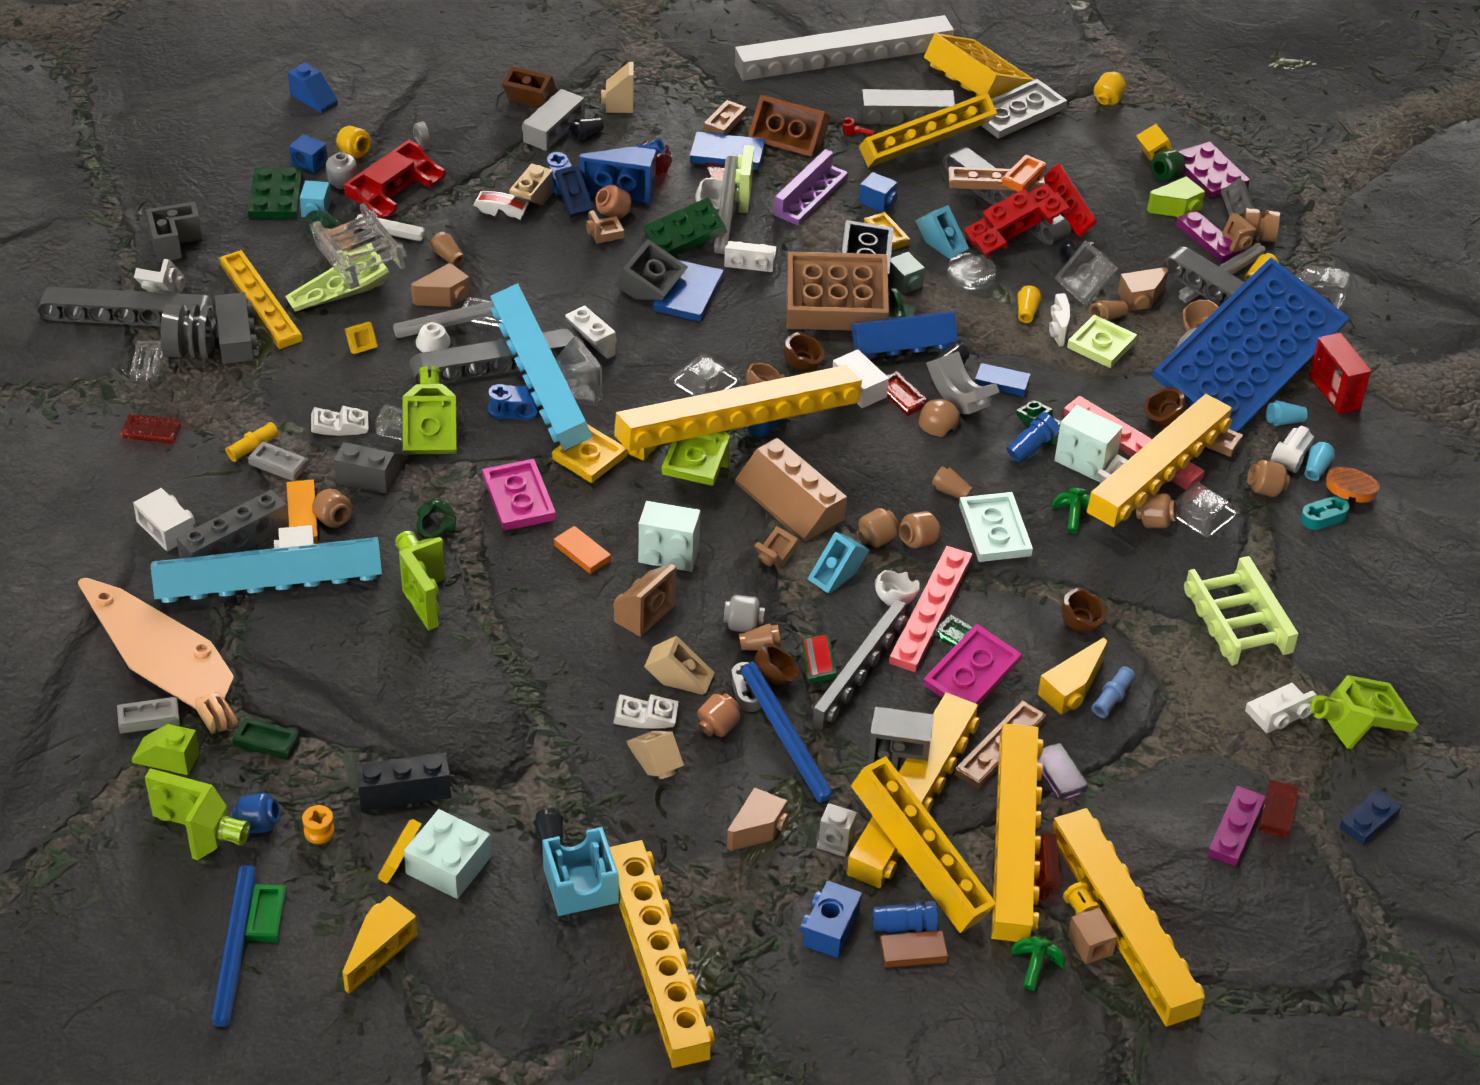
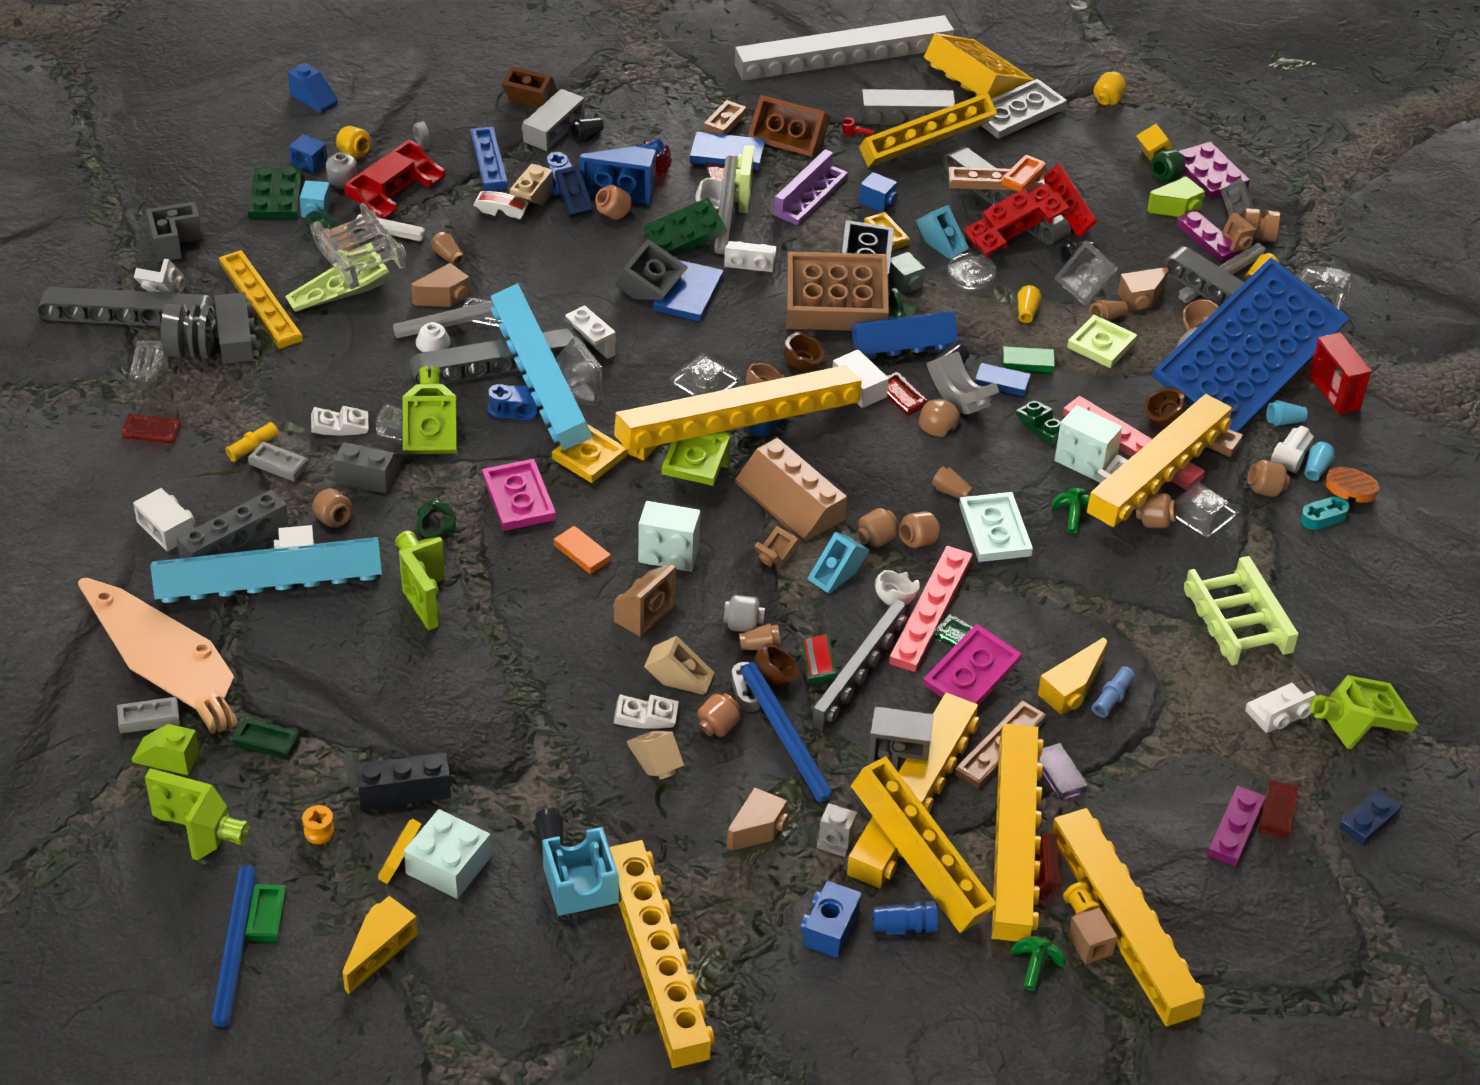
blue head [232,793,280,834] -> none
light orange tile [287,480,318,543] -> none
yellow tile [345,322,378,354] -> none
medium nougat bracket [586,210,624,244] -> none
tan slope [601,62,634,113] -> none
tile [880,931,948,968] -> none
blue axle [1006,412,1060,463] -> none
white slope [1049,293,1070,346] -> none
reddish brown helmet [1061,588,1106,633] -> none
none -> tile [470,127,508,191]
none -> tile [1003,346,1054,373]

